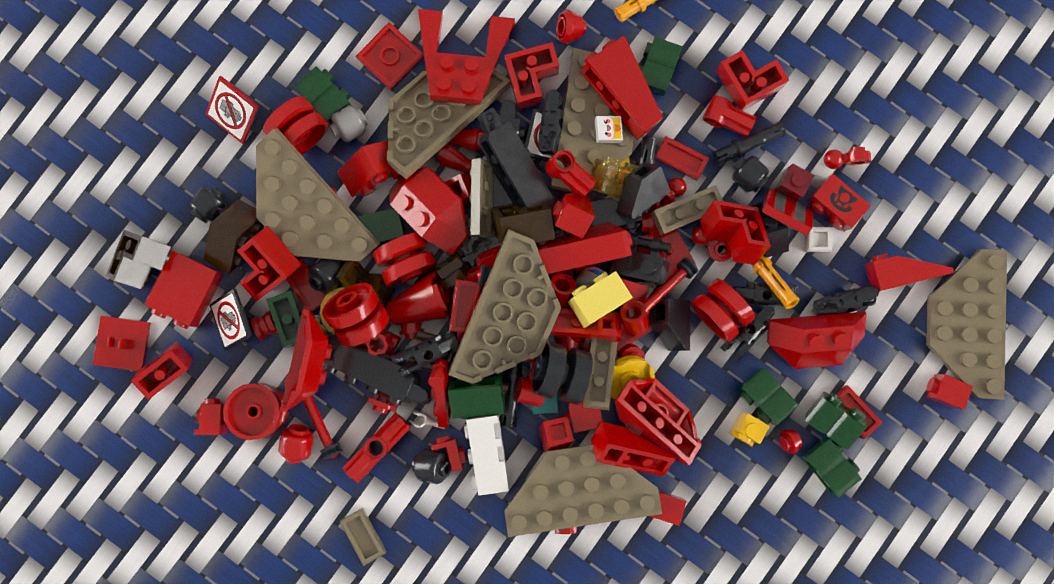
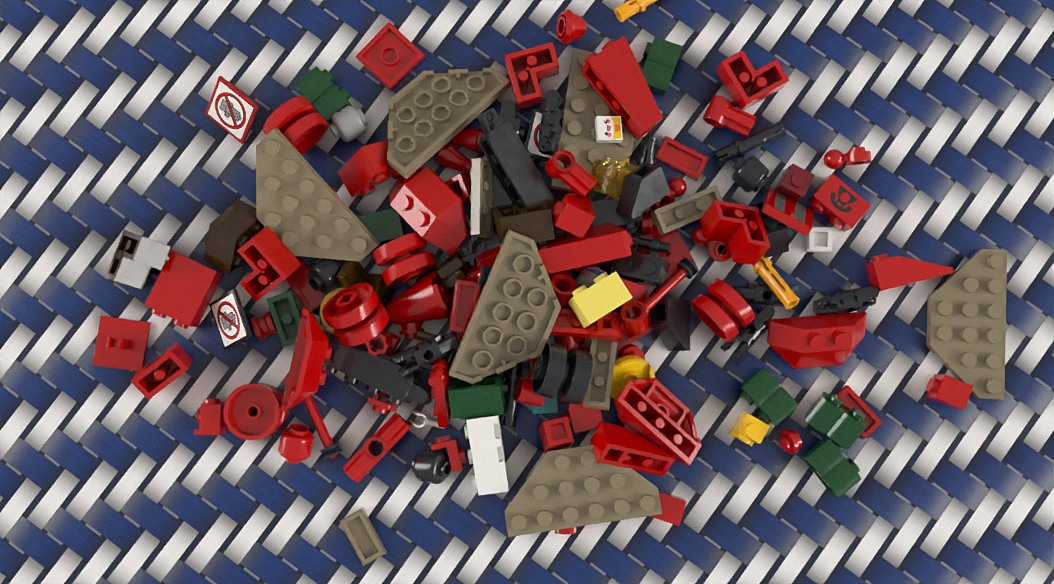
black head [189,186,228,224] -> none
red wing [418,9,515,105] -> none

